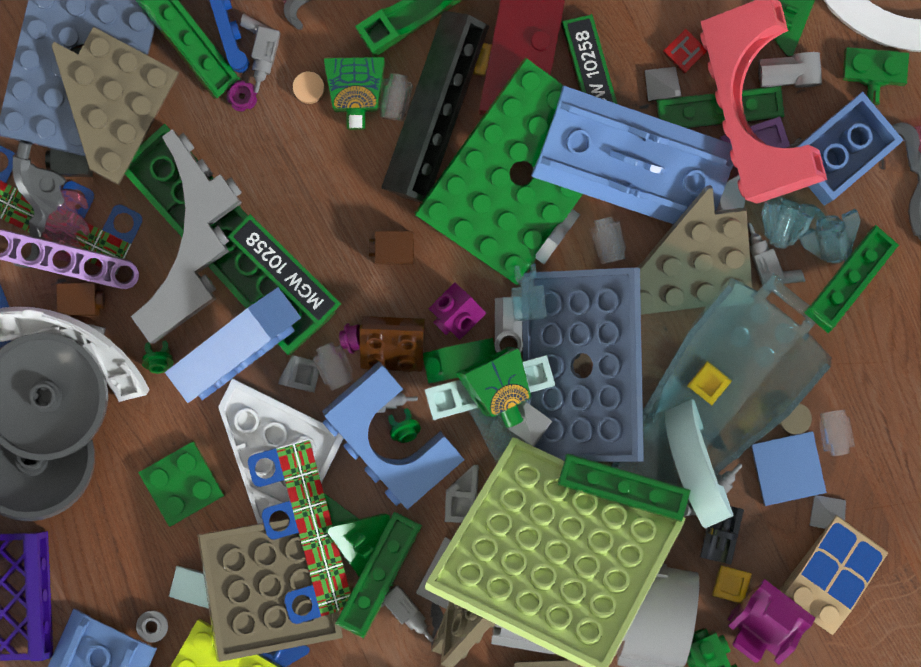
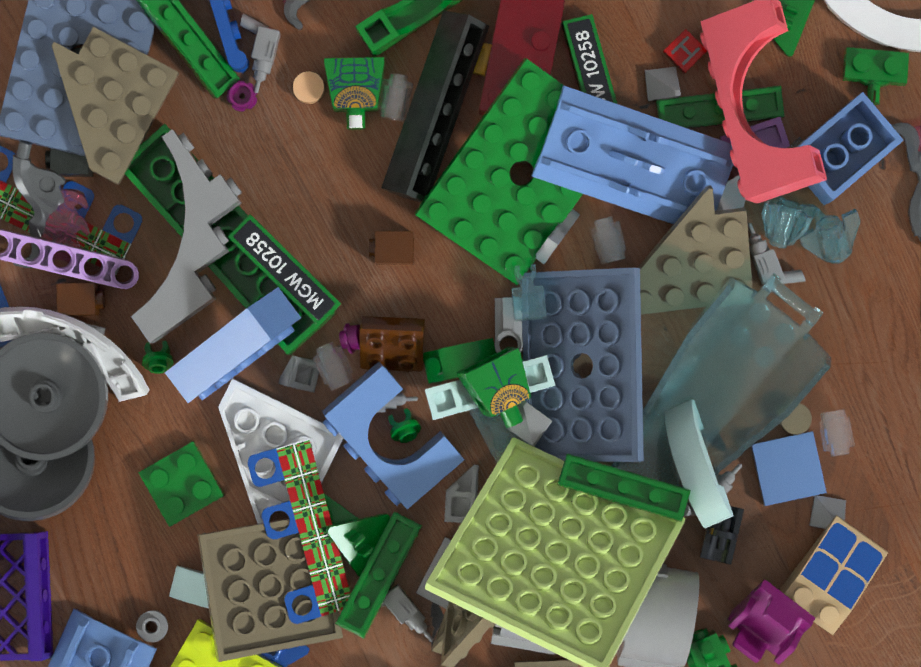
magenta brick [428,282,486,340] -> none
yellow tile [687,360,732,406] -> none
yellow tile [712,565,752,603] -> none
light grey piece [758,52,822,88] -> none
green tile [804,225,899,333] -> none

